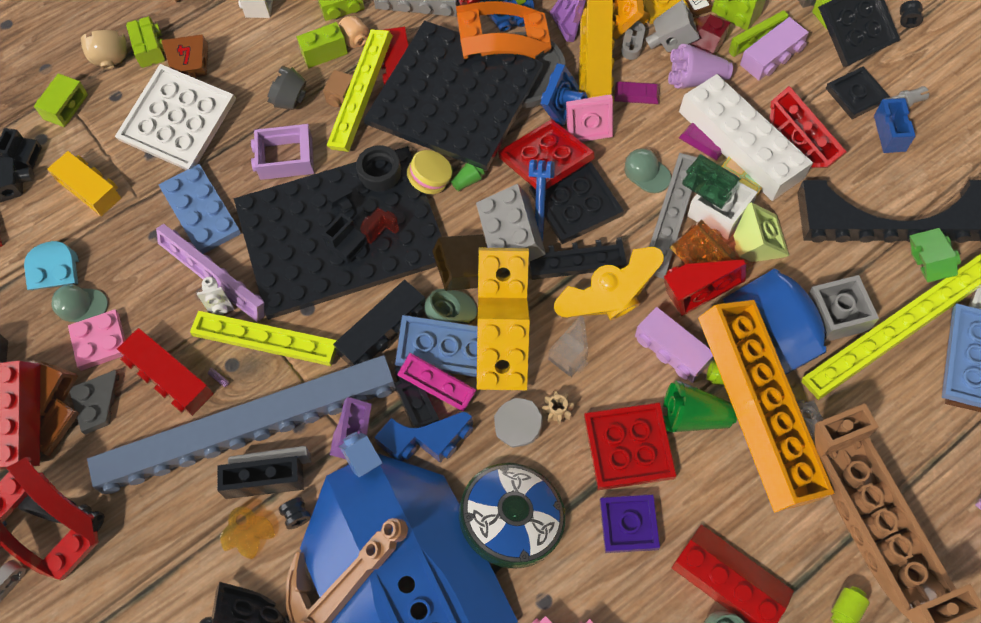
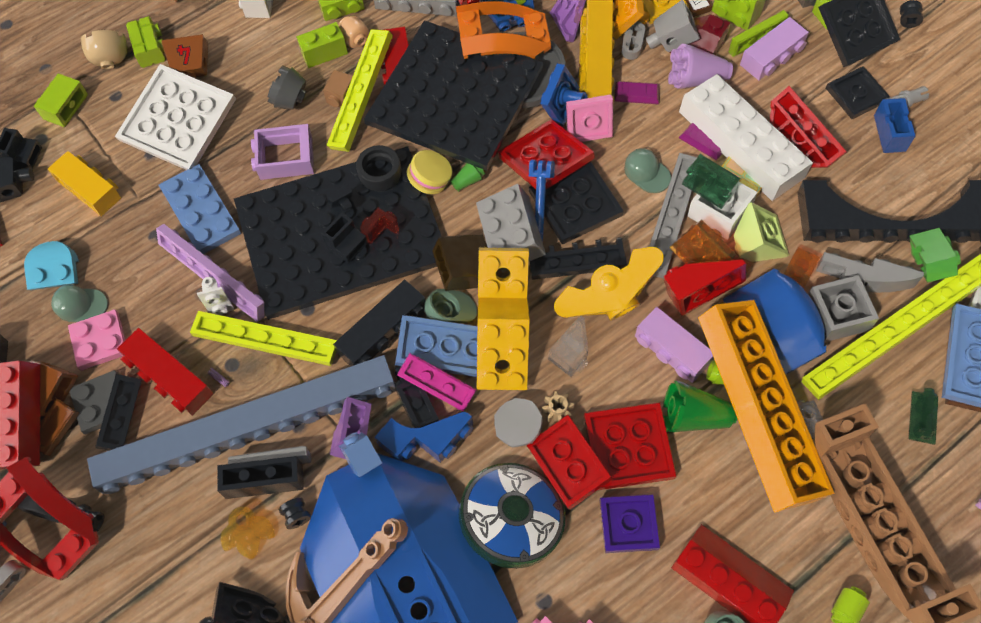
none -> black plate [96,374,142,451]
none -> red plate [527,415,613,510]
none -> clear orange hinge [784,247,820,289]
none -> light grey slope [816,252,924,293]
none -> clear green hinge [908,388,939,445]

